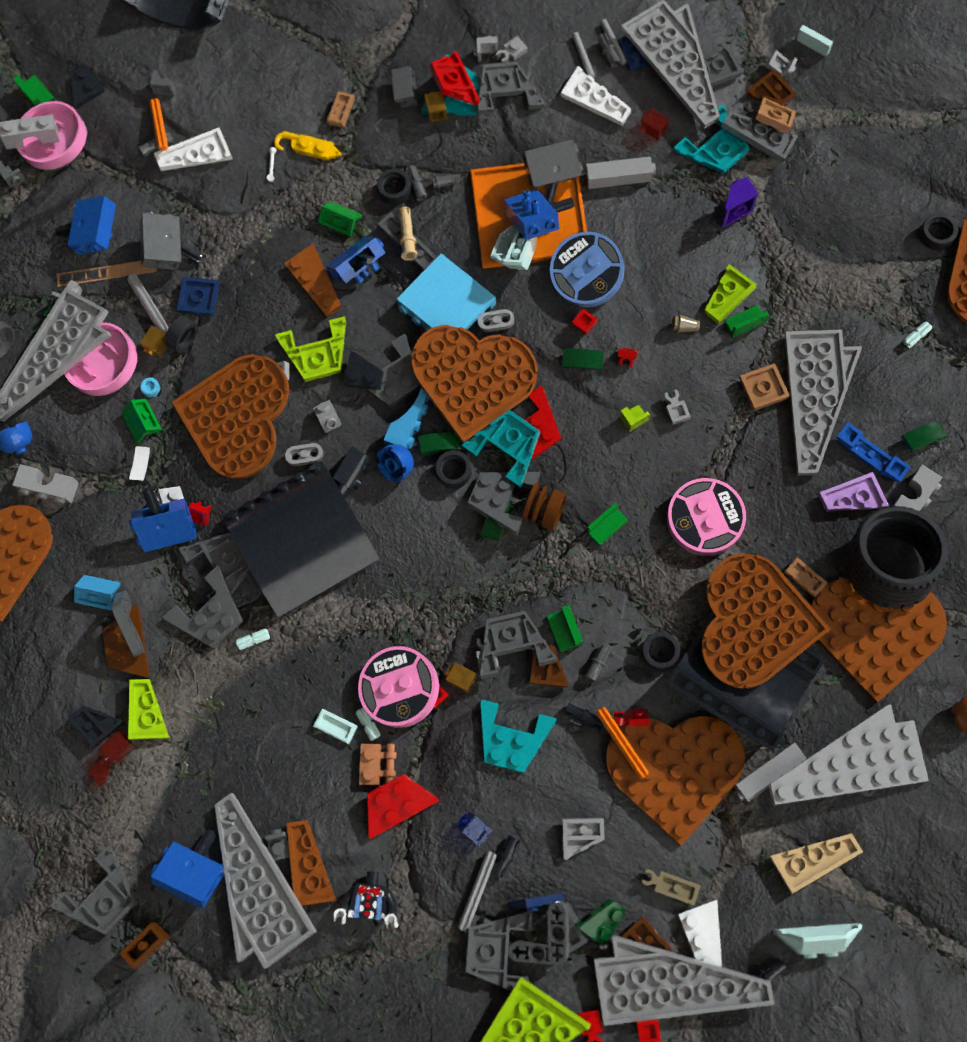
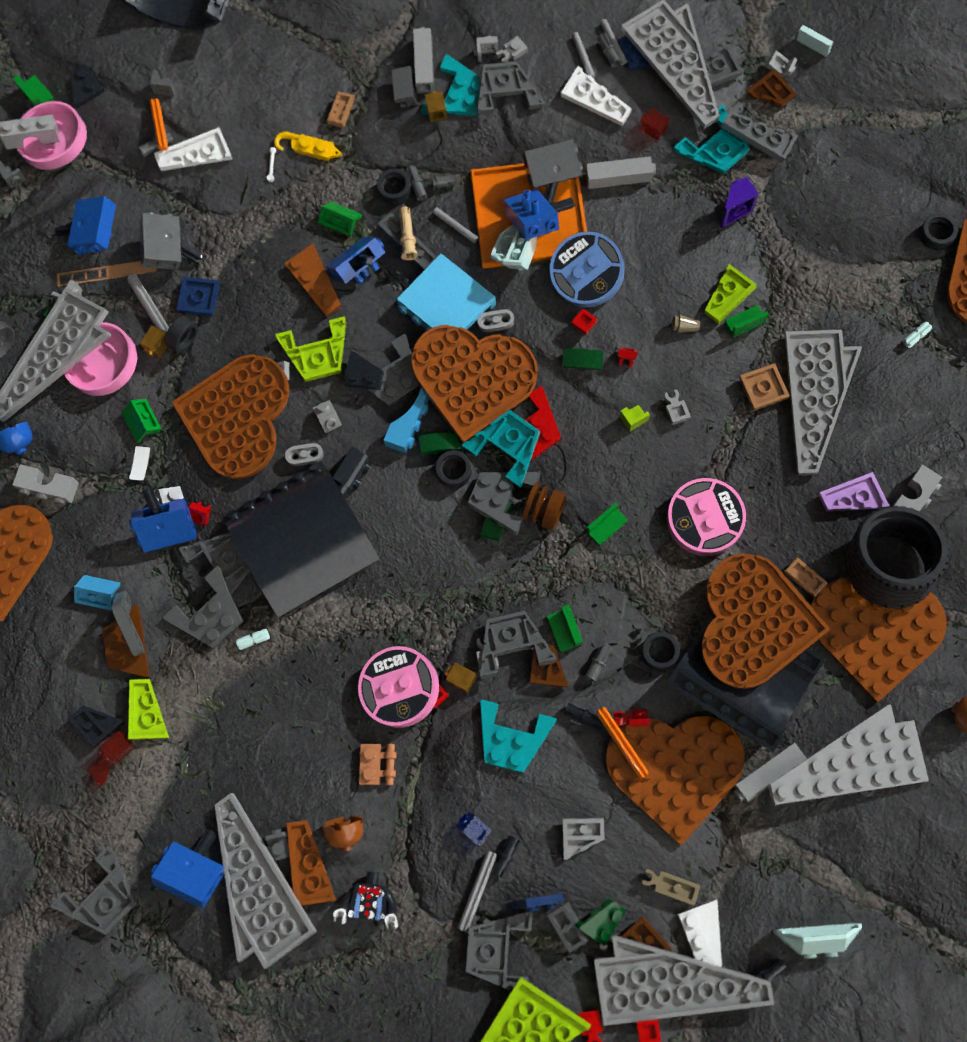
reddish brown brick [119,923,171,969] -> none
medium azure tile [140,378,160,397] -> none
light aqua tile [313,709,358,744] -> none
light aqua piece [356,708,380,741] -> none
red wing [368,773,439,839] -> none
blue cylinder [377,444,414,483] -> none
red wing [429,51,480,106] -> none
dark grey beam [508,901,569,965] -> none
medium nougat plate [755,98,796,133] -> none
tan wing [769,834,863,894] -> none
blue slope [836,422,911,483] -> none
dark green slope [901,421,947,452] -> none
none -> dark orange cylinder [322,815,364,851]
none -> light grey brick [413,28,434,93]
none -> light grey bar [433,207,479,243]

